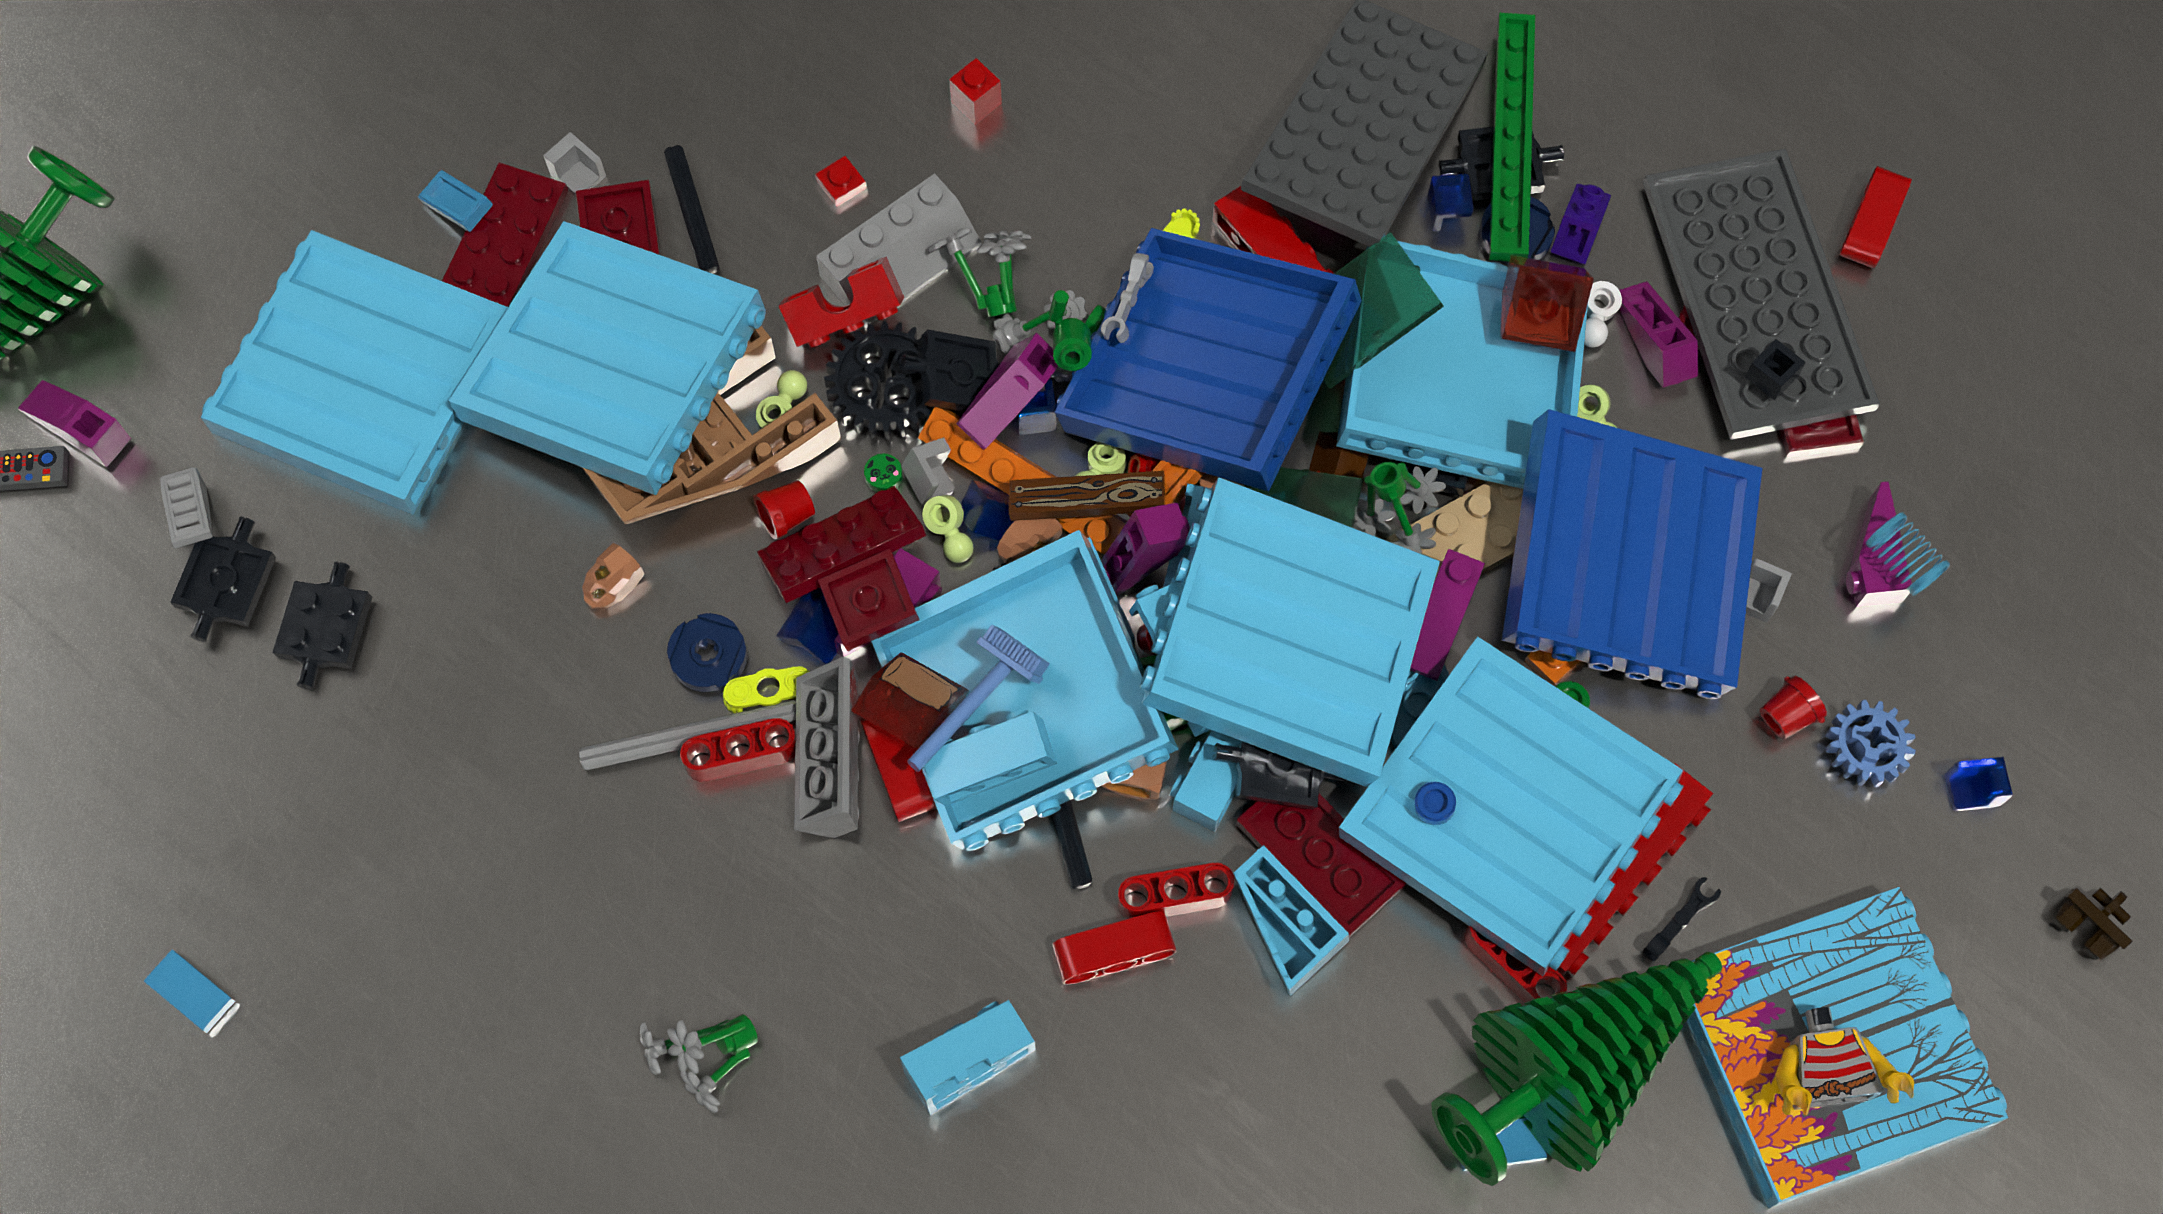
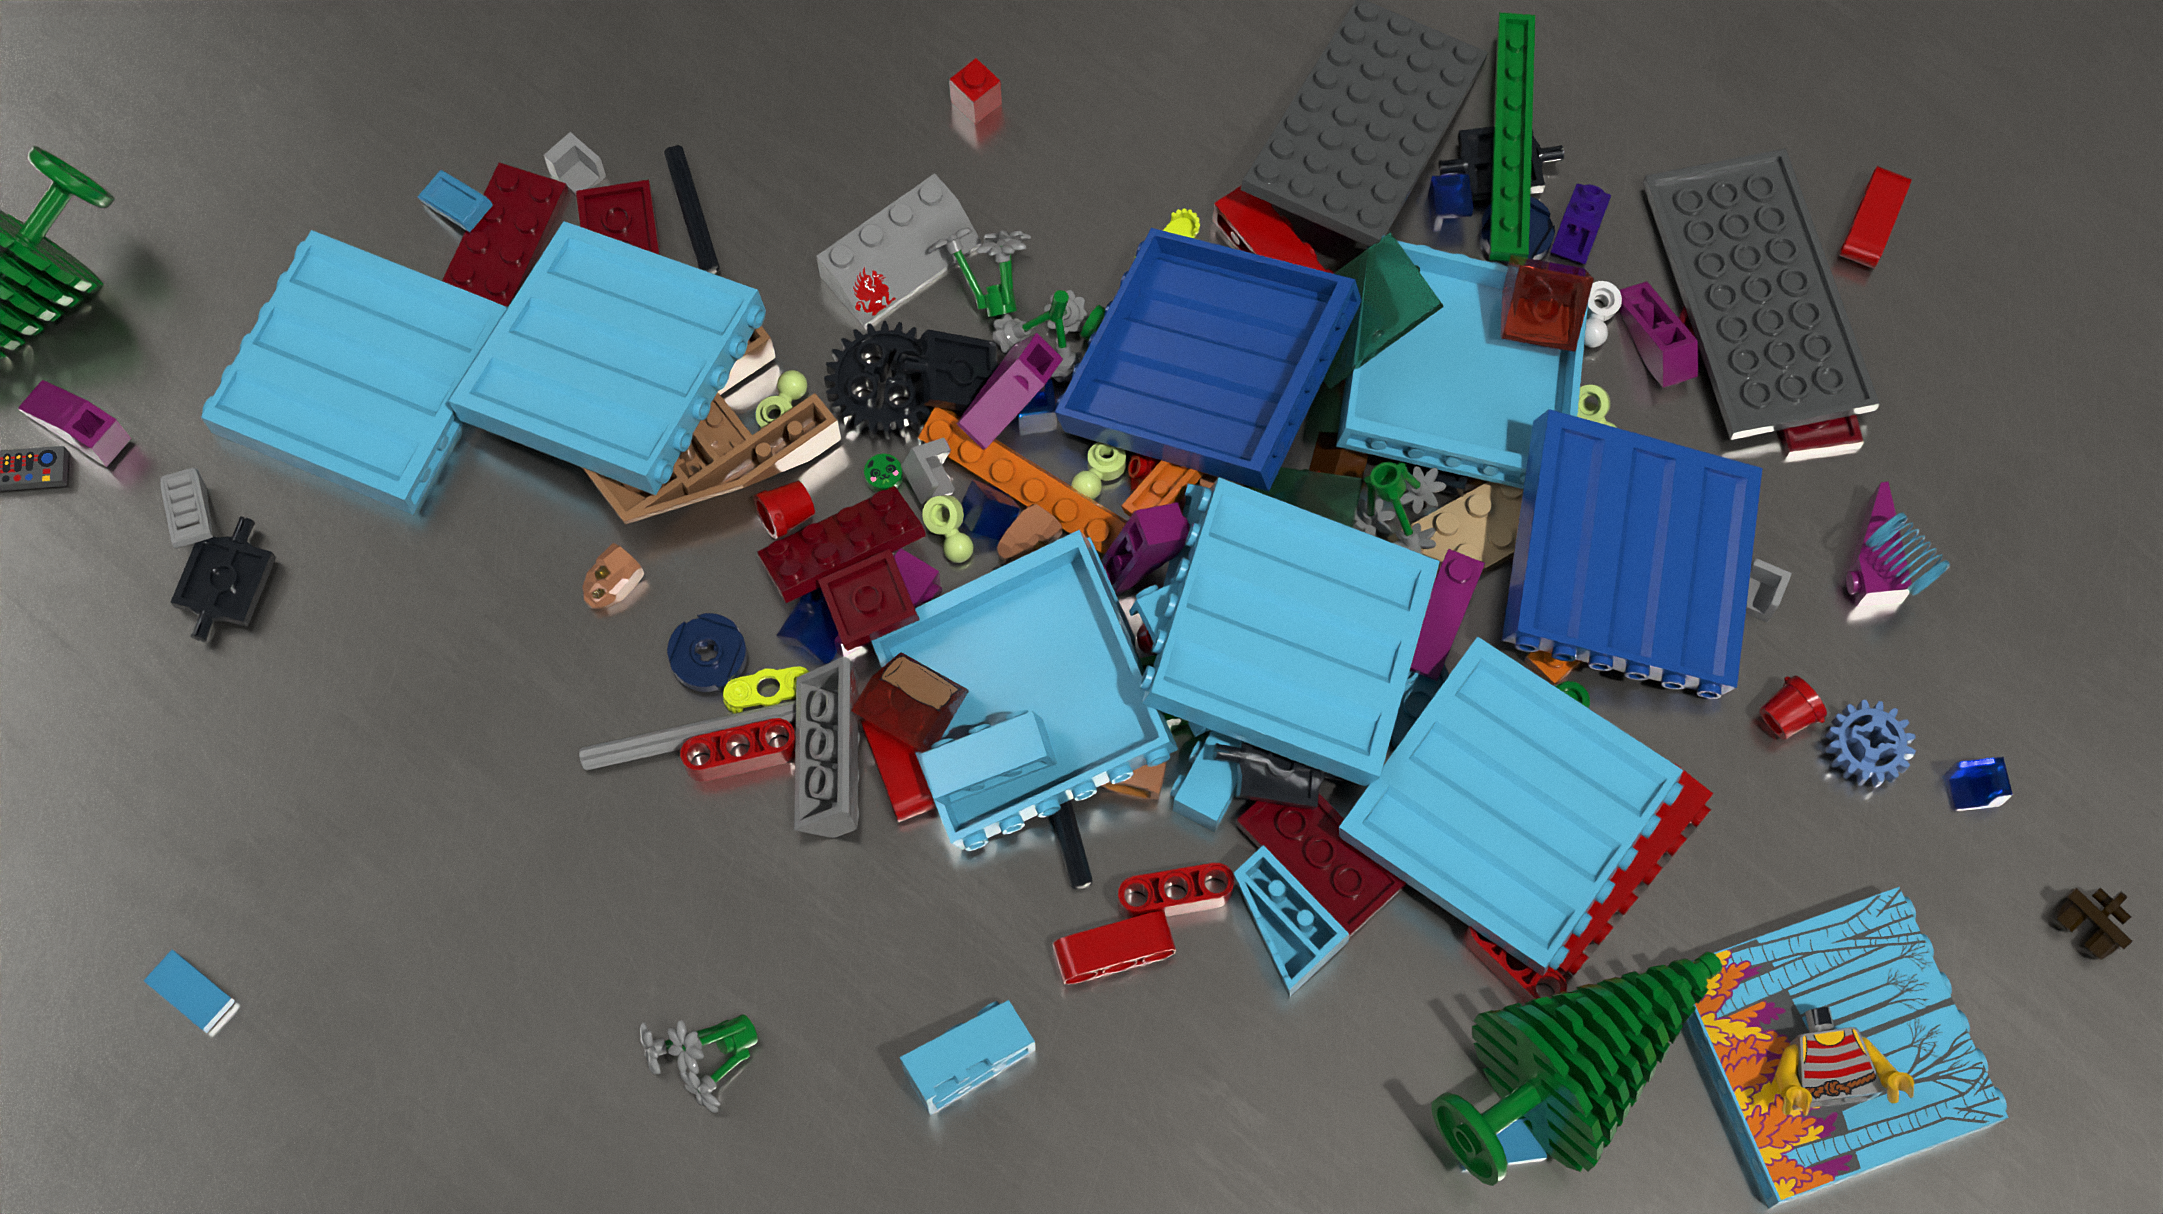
black plate [272,561,372,690] -> none
red arch [779,257,905,348] -> none
red plate [815,155,867,207] -> none
medium blue piece [907,625,1050,772] -> none
reddish brown tile [1009,471,1165,521] -> none
green brick [1053,318,1092,371] -> none
light grey piece [1101,253,1154,343] -> none
blue tile [1415,782,1456,825] -> none
black piece [1643,877,1721,962] -> none
black plate [1745,339,1806,401] -> none

